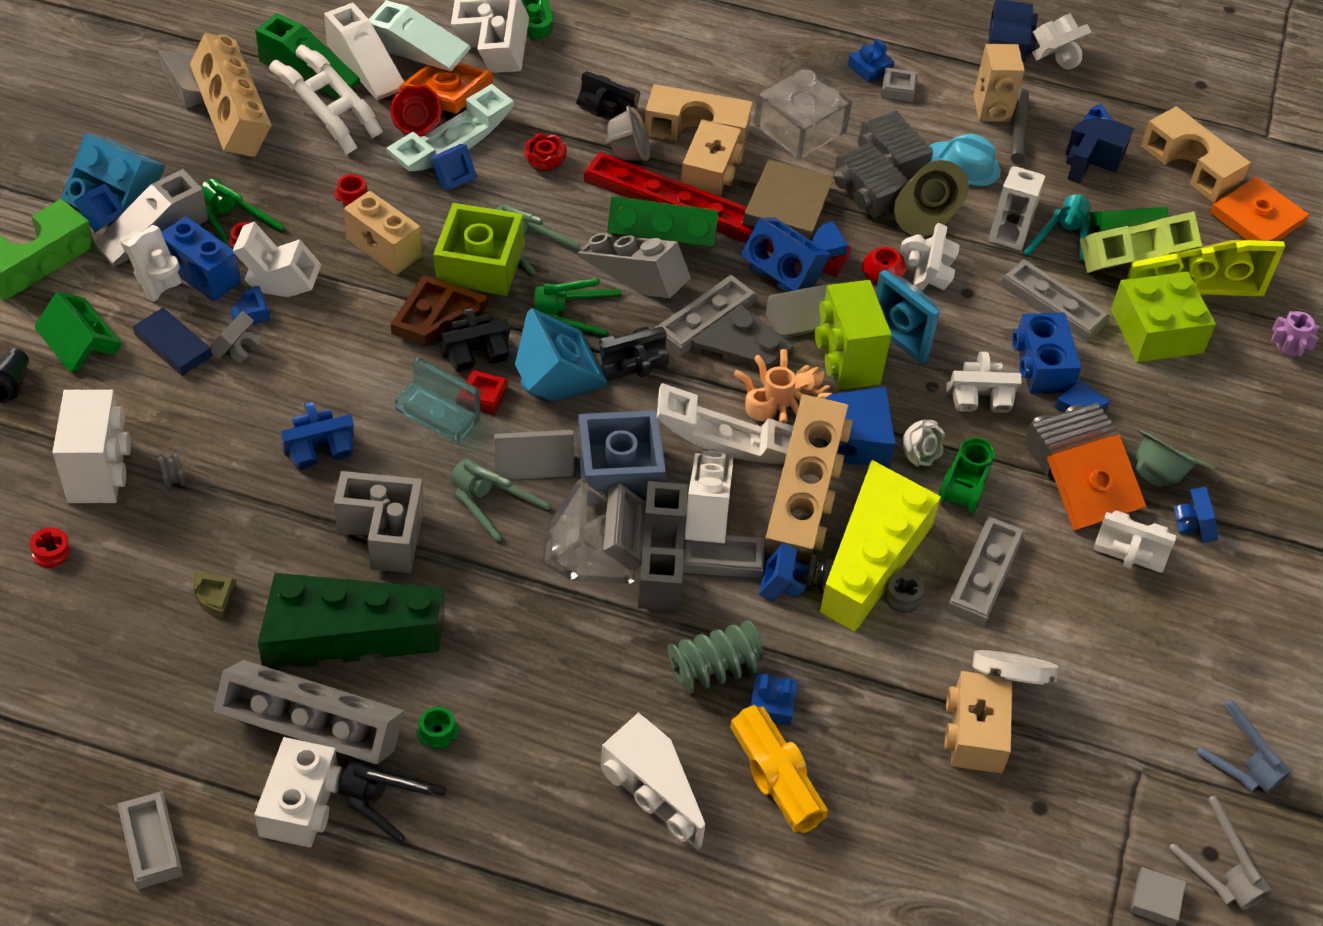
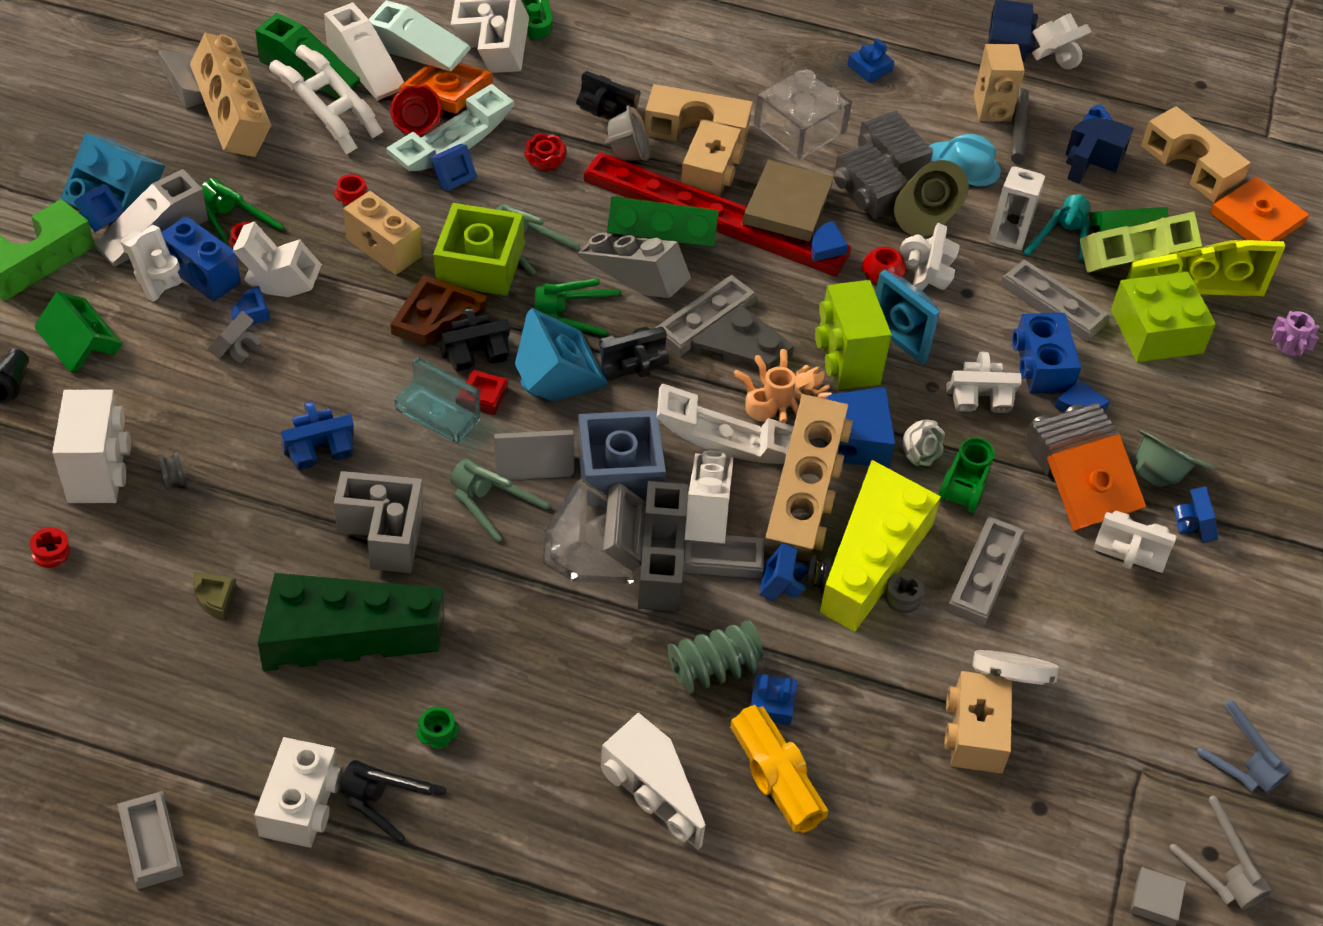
dark blue tile [133,308,212,376] -> none
light grey brick [213,660,405,764] -> none
blue brick [740,217,831,292] -> none
light grey slope [766,283,836,338] -> none
light grey tile [881,67,918,102] -> none

